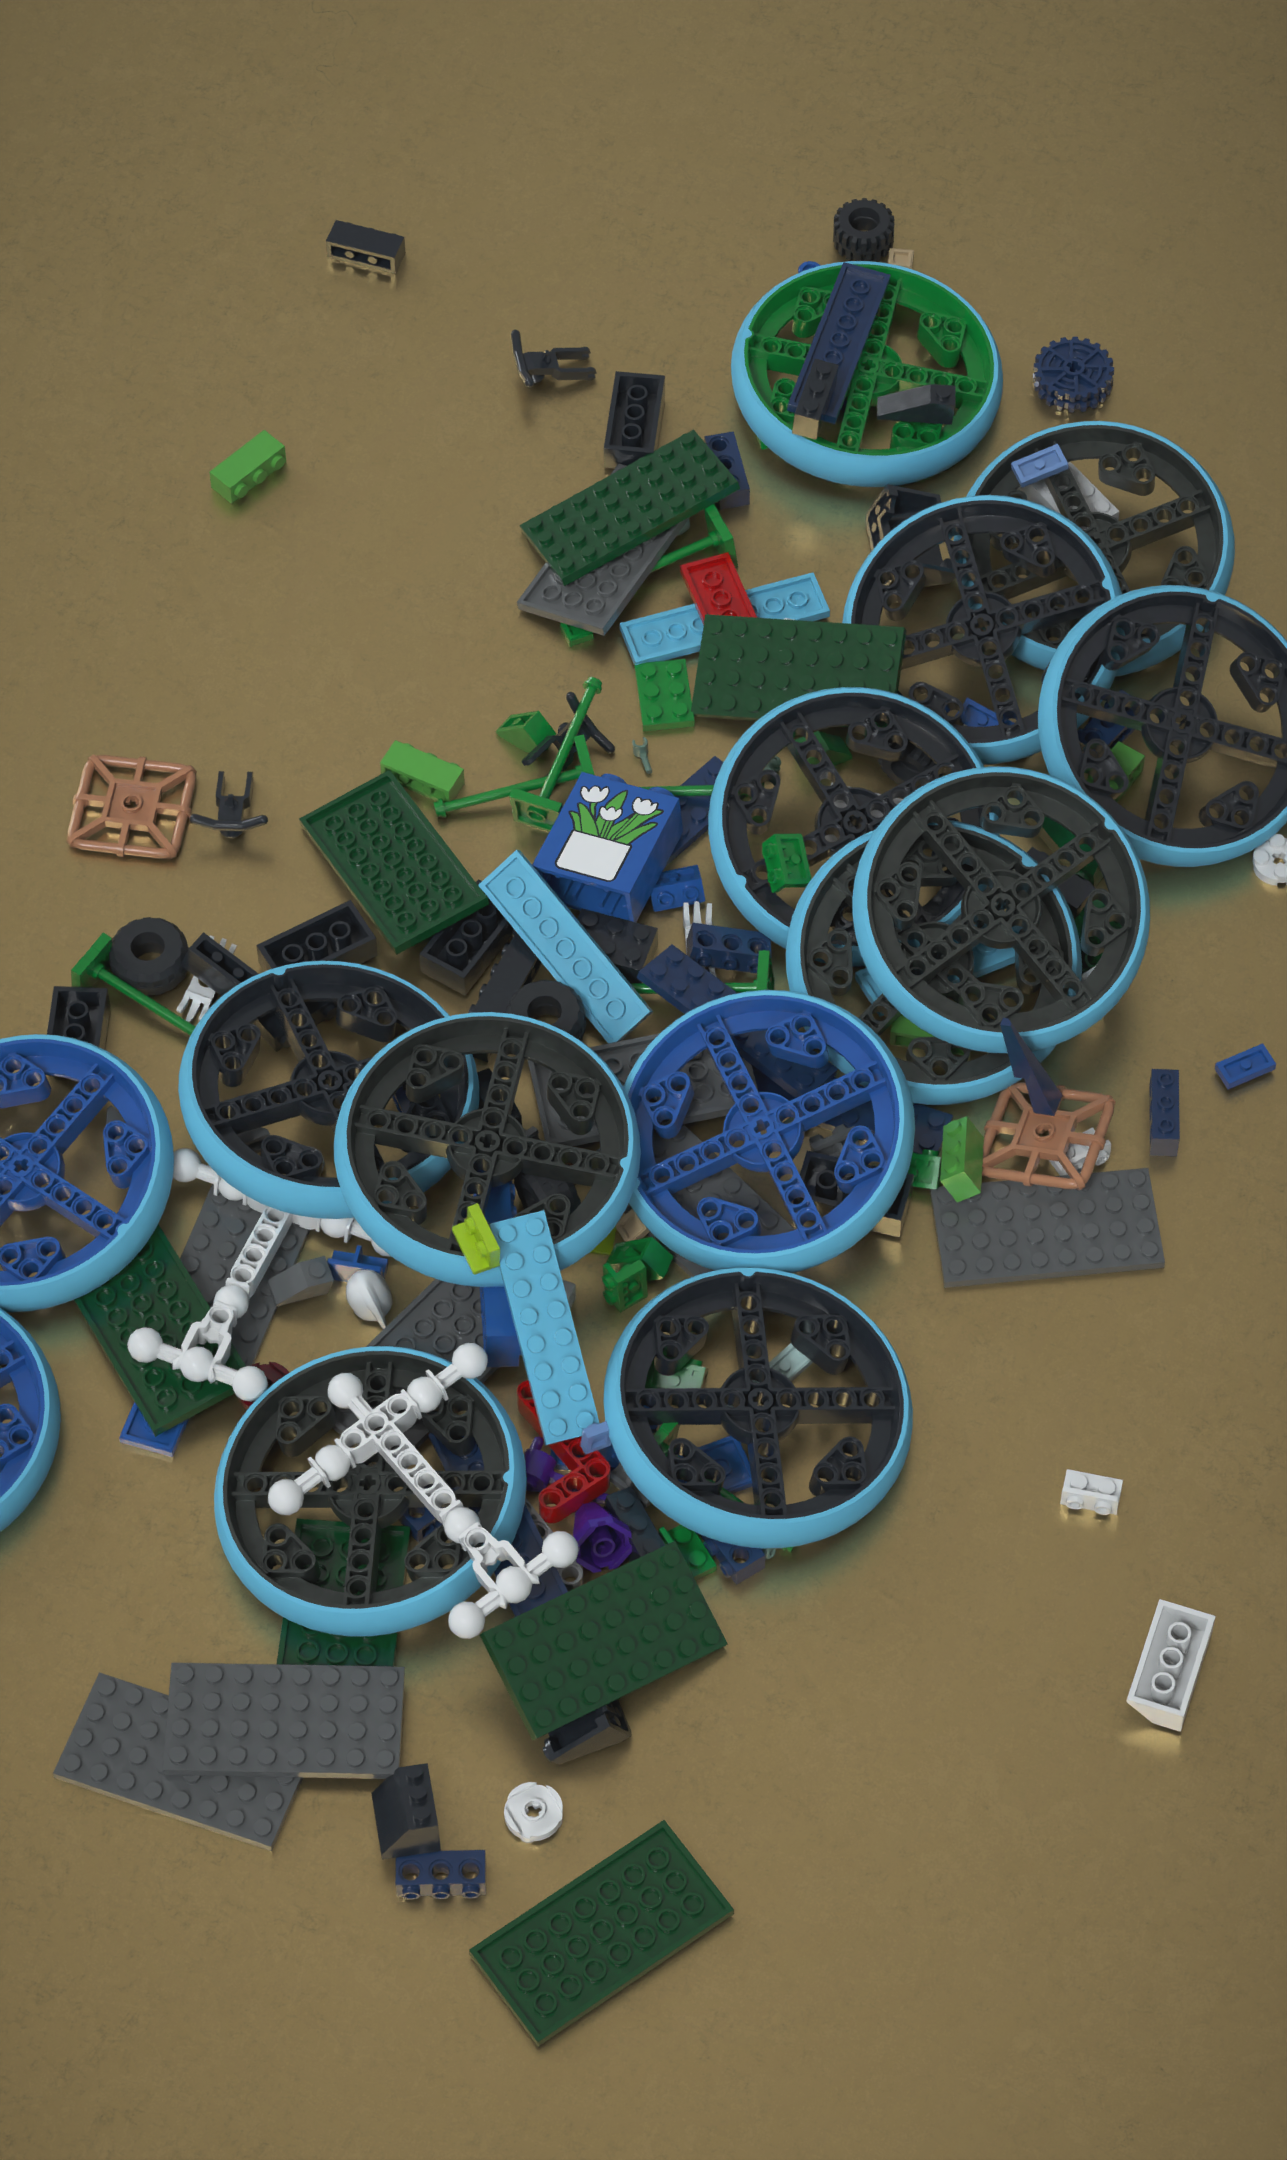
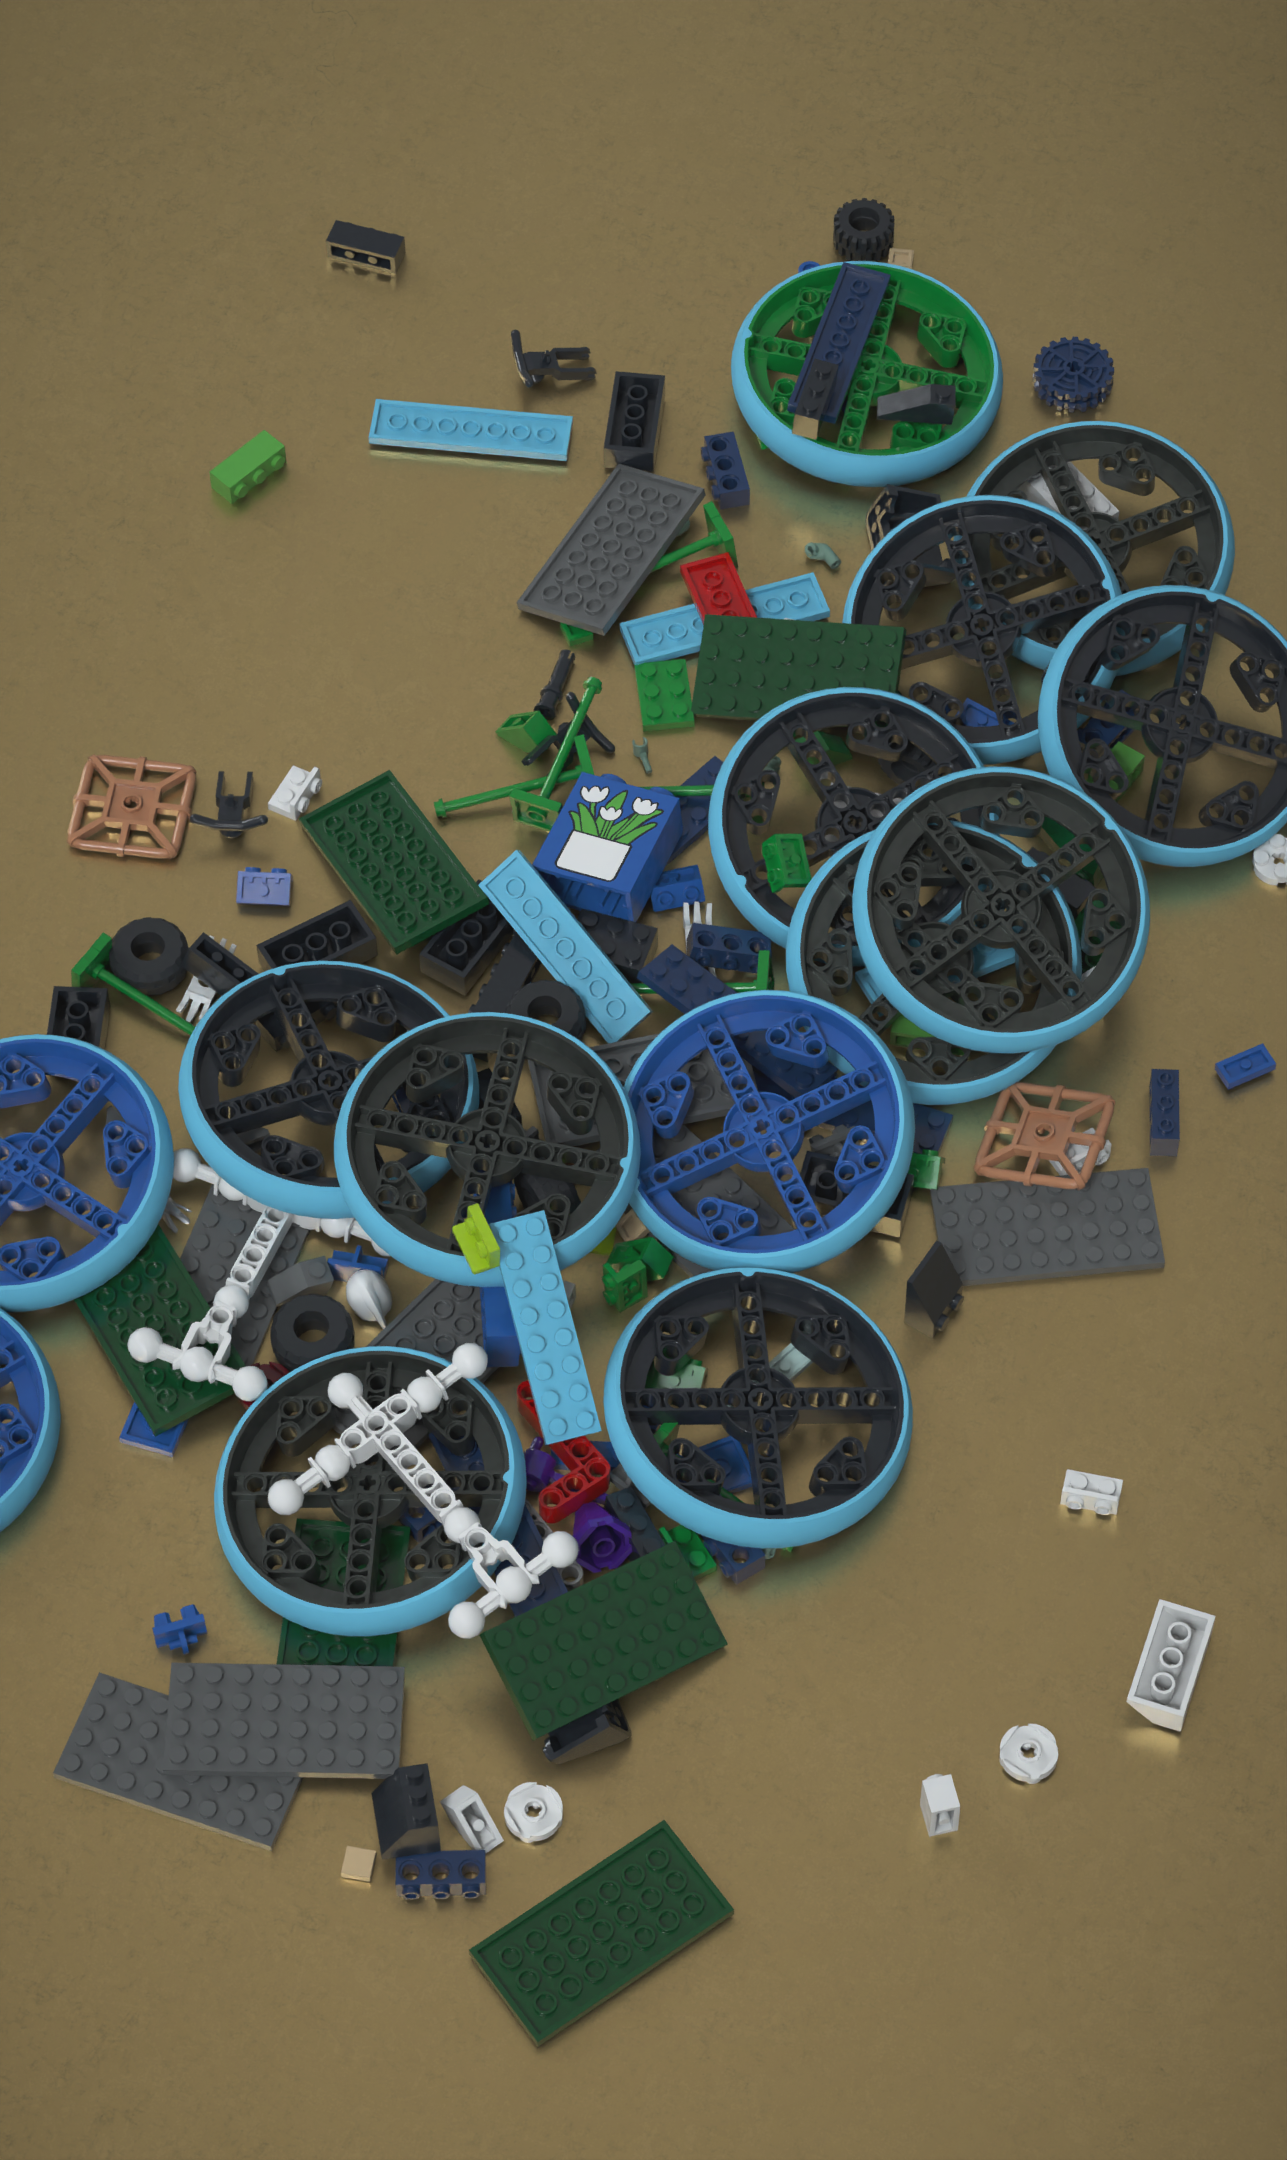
bright green brick [380,740,465,803] -> none
dark green plate [520,429,740,586] -> none
medium blue plate [581,1421,611,1455] -> none
bright green brick [940,1116,984,1203] -> none
dark blue wedge [1000,1018,1063,1116] -> none
medium blue plate [1011,444,1068,488] -> none
none -> blue hips [152,1604,207,1655]
none -> flat silver piece [162,1195,192,1233]
none -> bracket [236,867,293,906]
none -> white bracket [268,765,322,821]
none -> black tyre [270,1294,355,1372]
none -> tan tile [341,1846,377,1882]
none -> medium azure plate [369,399,573,461]
none -> white slope [440,1785,504,1853]
none -> black pin [534,649,575,720]
none -> sand green arm [804,542,841,569]
none -> black slope [904,1240,964,1339]
none -> white brick [920,1774,960,1837]
none -> white plate [999,1724,1058,1784]

